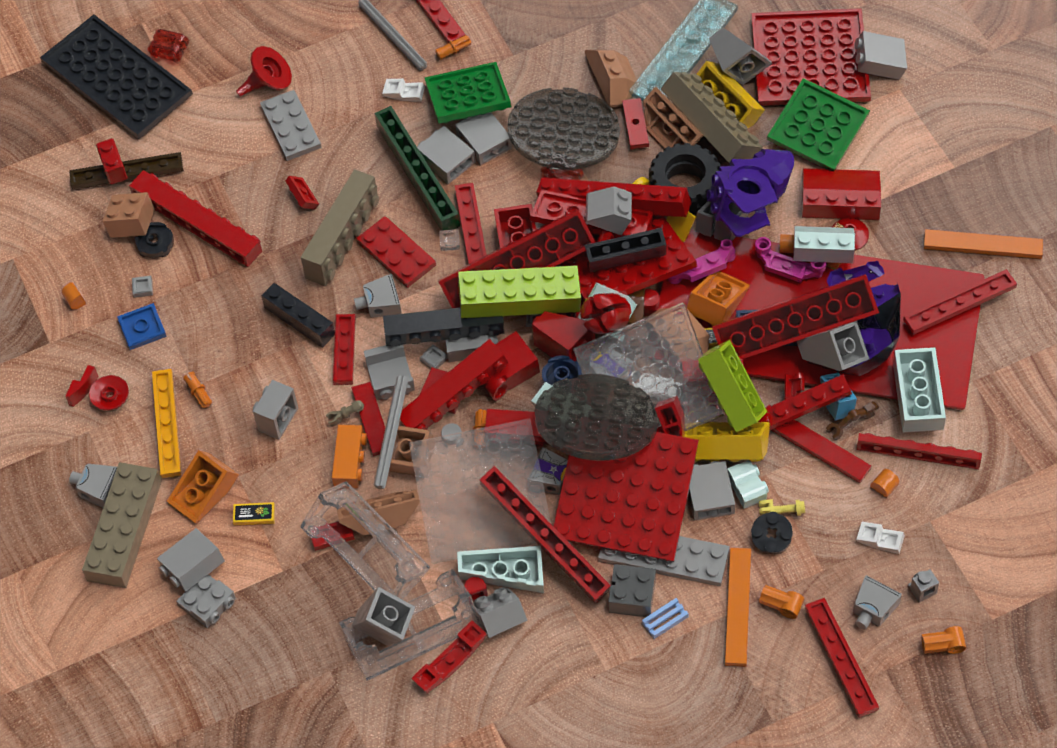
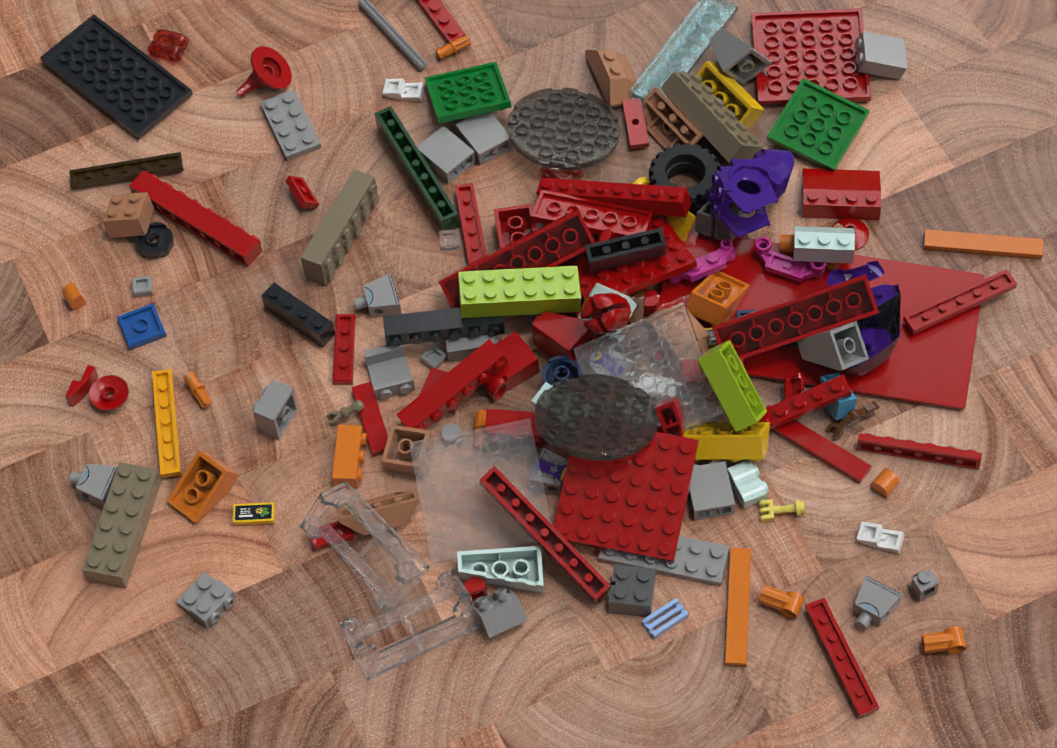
red brick [96,138,127,185] -> none
light grey brick [157,528,225,592] -> none
light grey slope [352,587,415,646] -> none
red plate [356,216,436,288] -> none
light grey axle [374,375,408,489] -> none
red slope [411,620,487,693] -> none
light grey slope [586,187,632,235] -> none
black plate [751,512,793,554] -> none
light aqua brick [893,348,946,432] -> none

